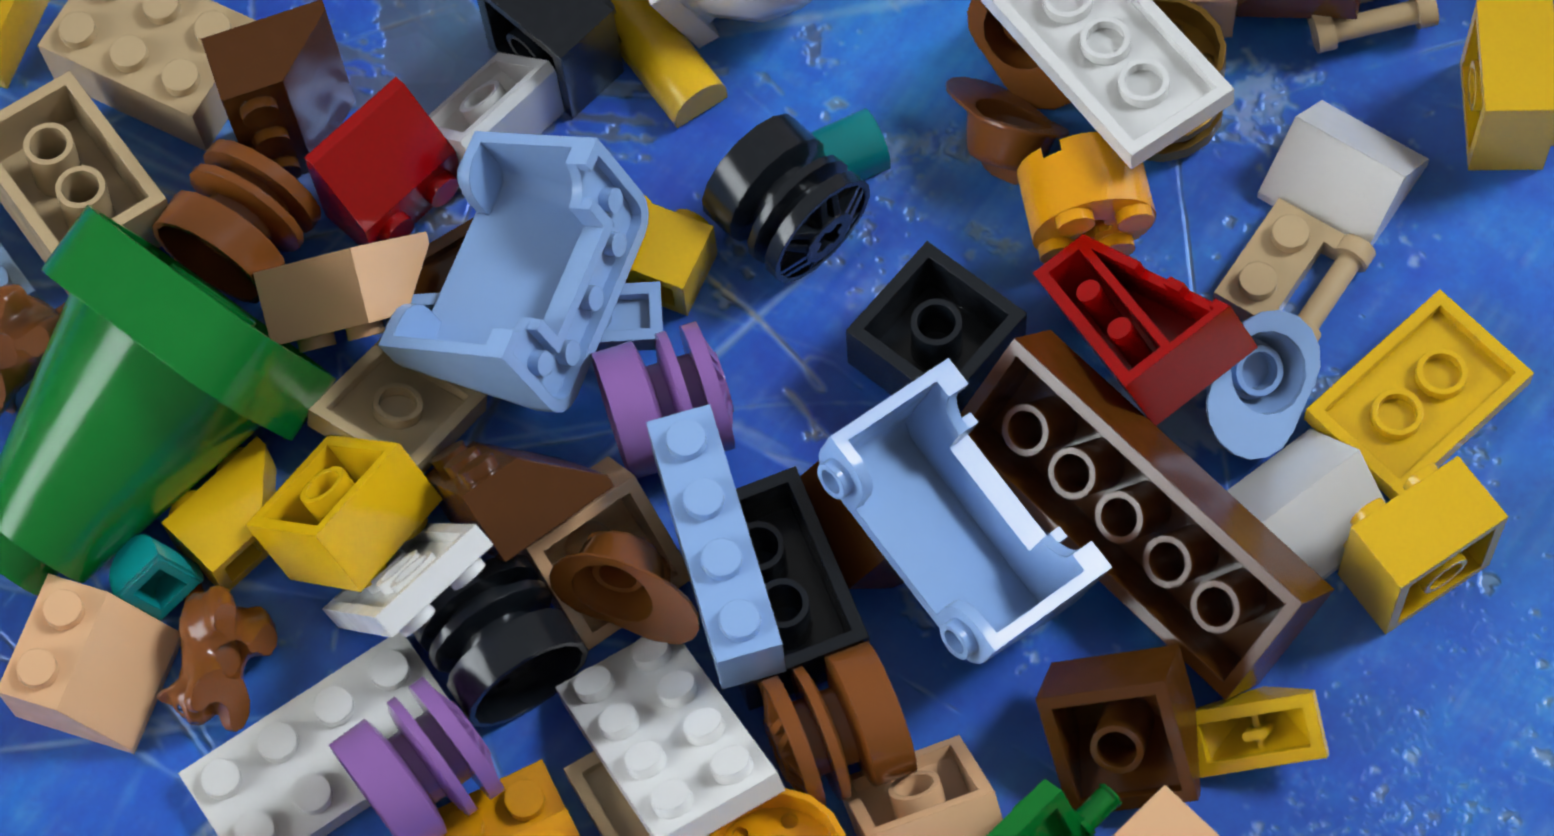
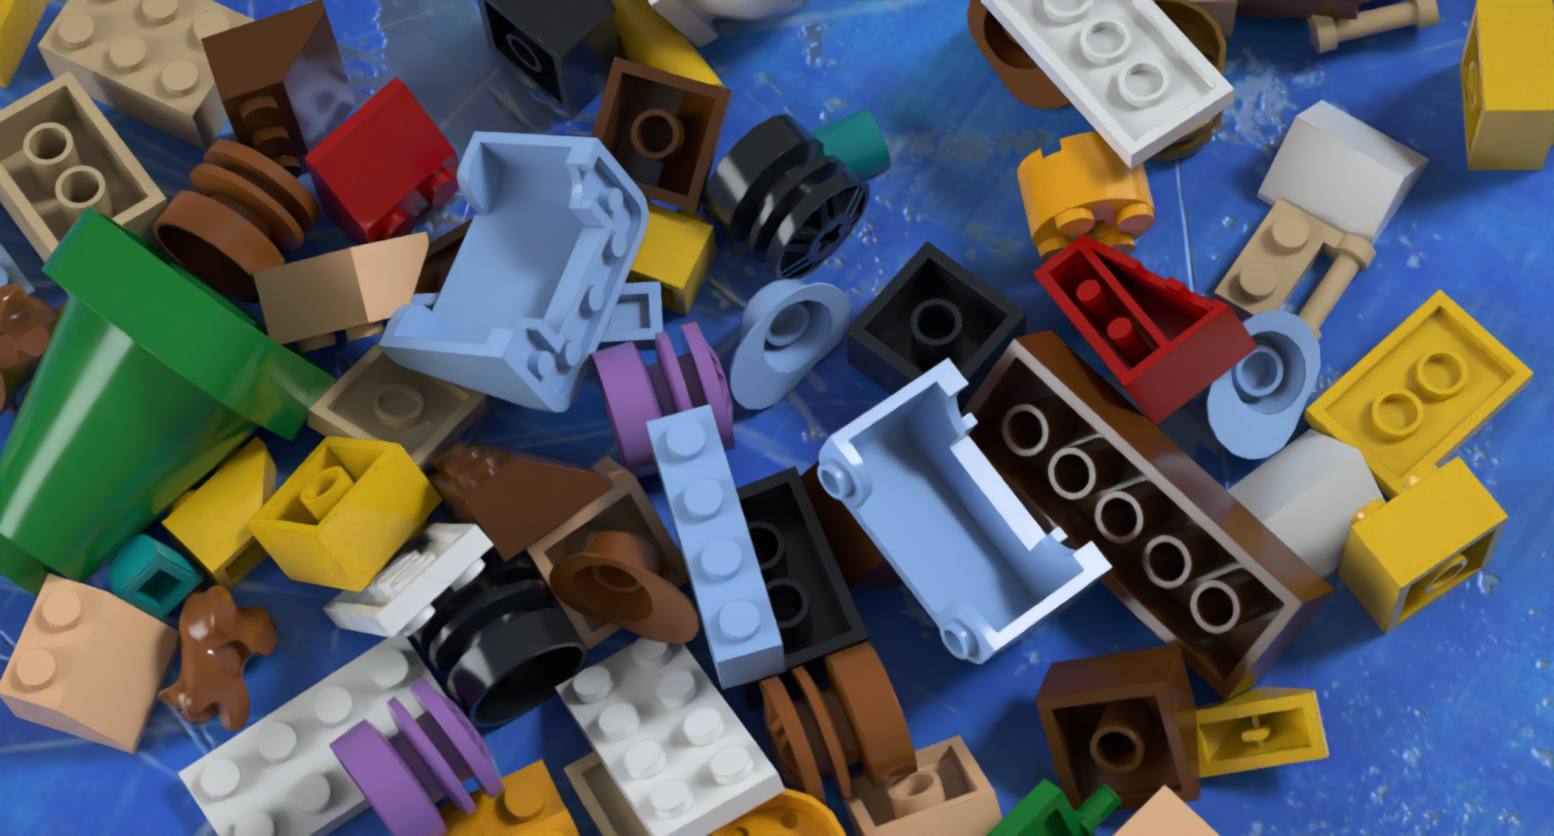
white slope [428,52,565,163] -> none
dark orange piece [945,77,1070,185] -> none
none -> reddish brown slope [591,57,734,212]
none -> light blue piece [728,279,850,410]

